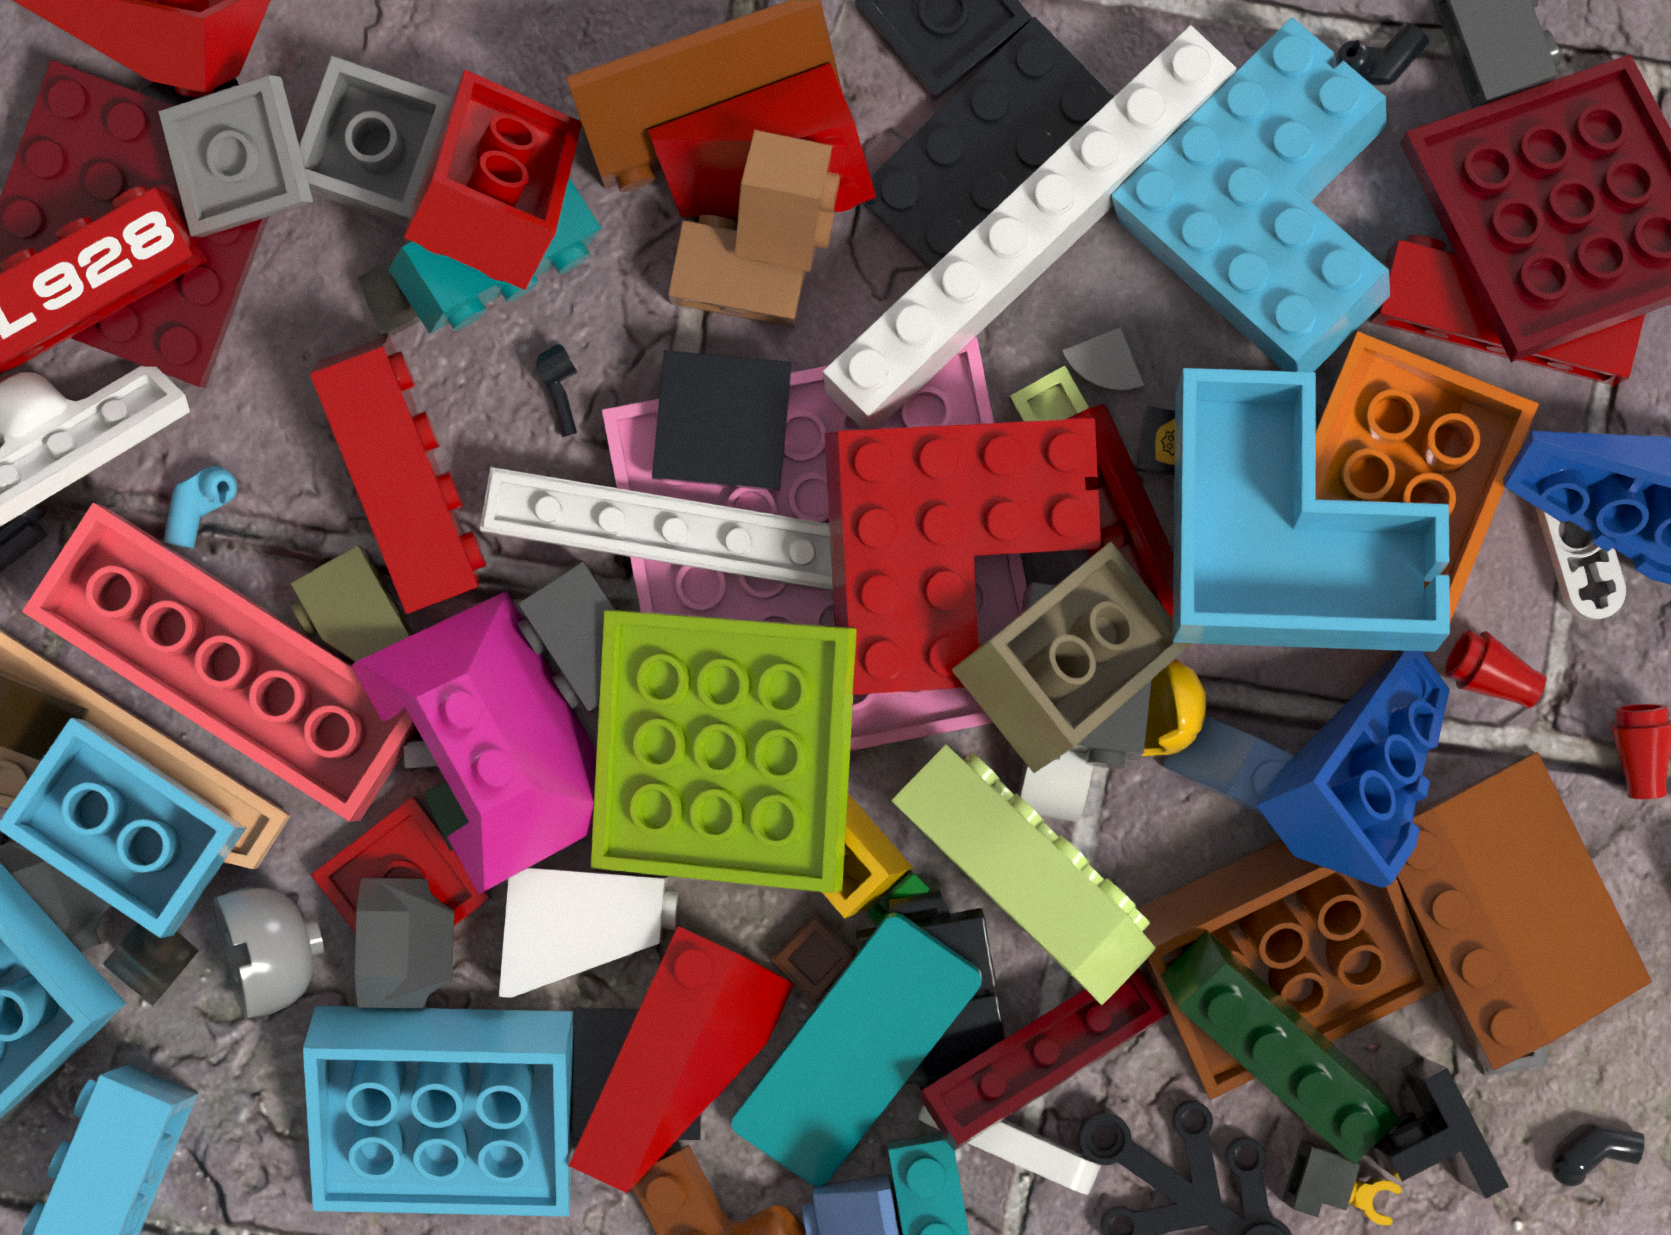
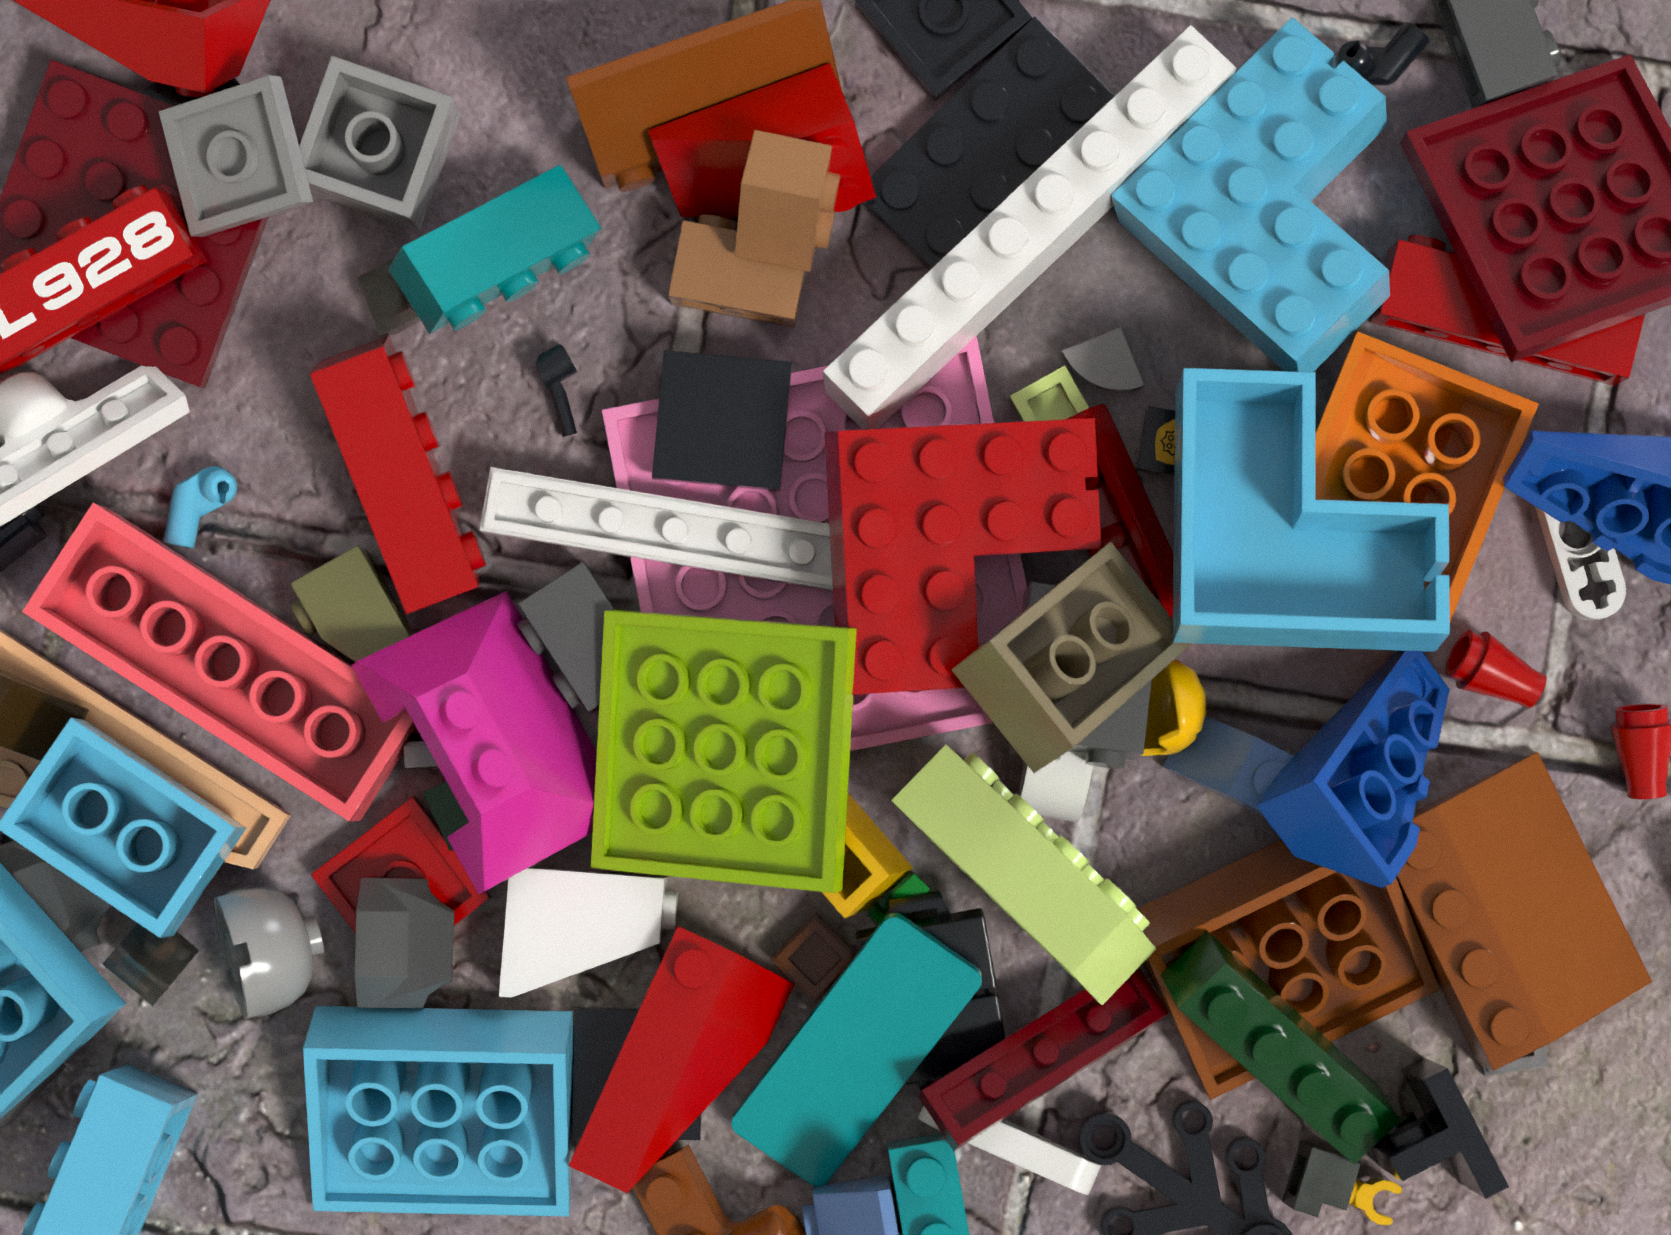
red slope [403,69,582,290] -> none
black arm [1551,1123,1645,1186] -> none

